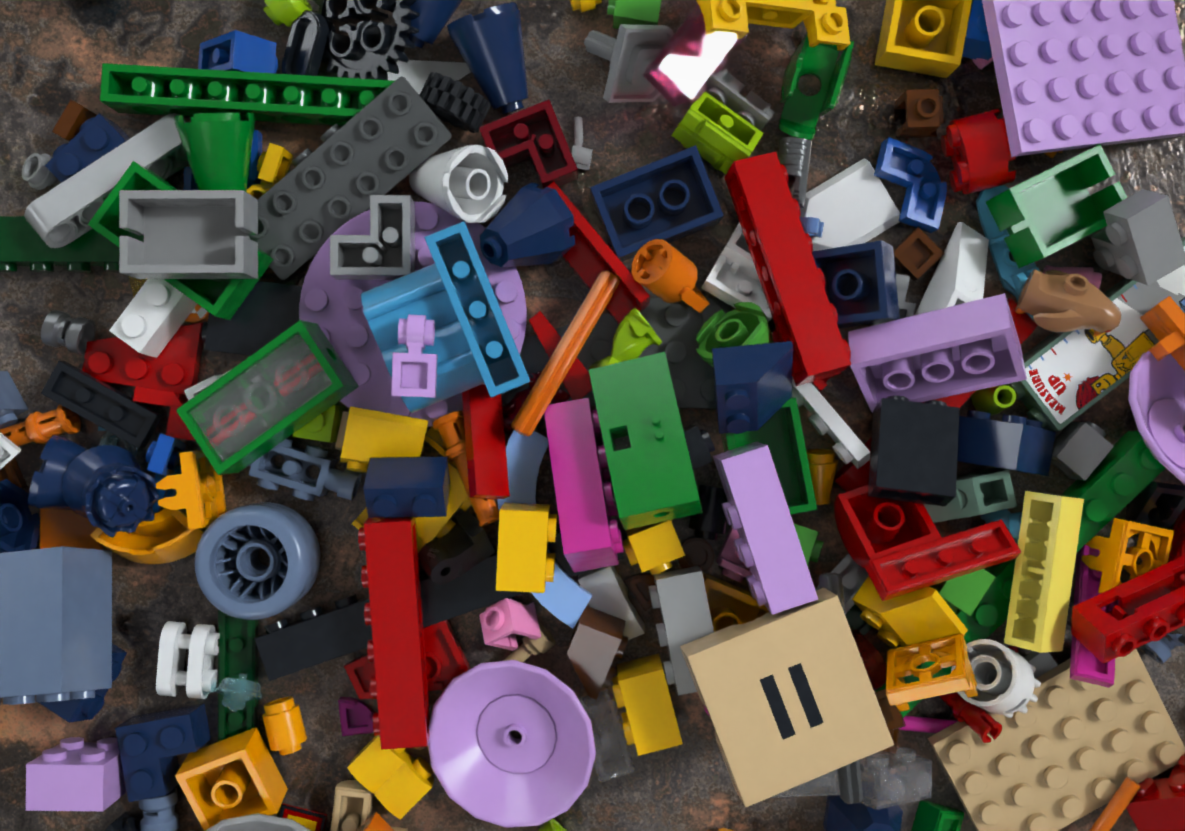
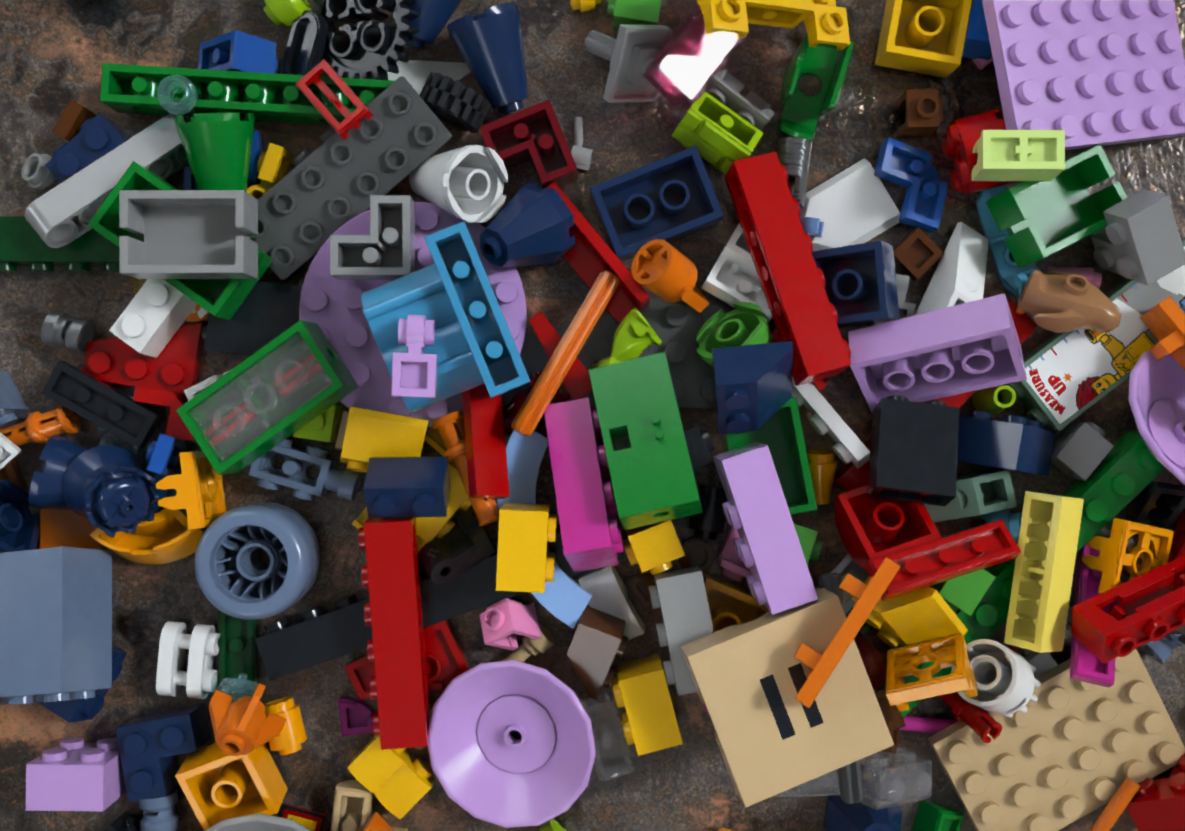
none -> clear light blue plate [157,75,198,115]
none -> orange brick [208,683,287,756]
none -> red tile [295,59,373,141]
none -> orange hinge [794,557,901,708]
none -> yellowish green hinge [972,130,1065,182]

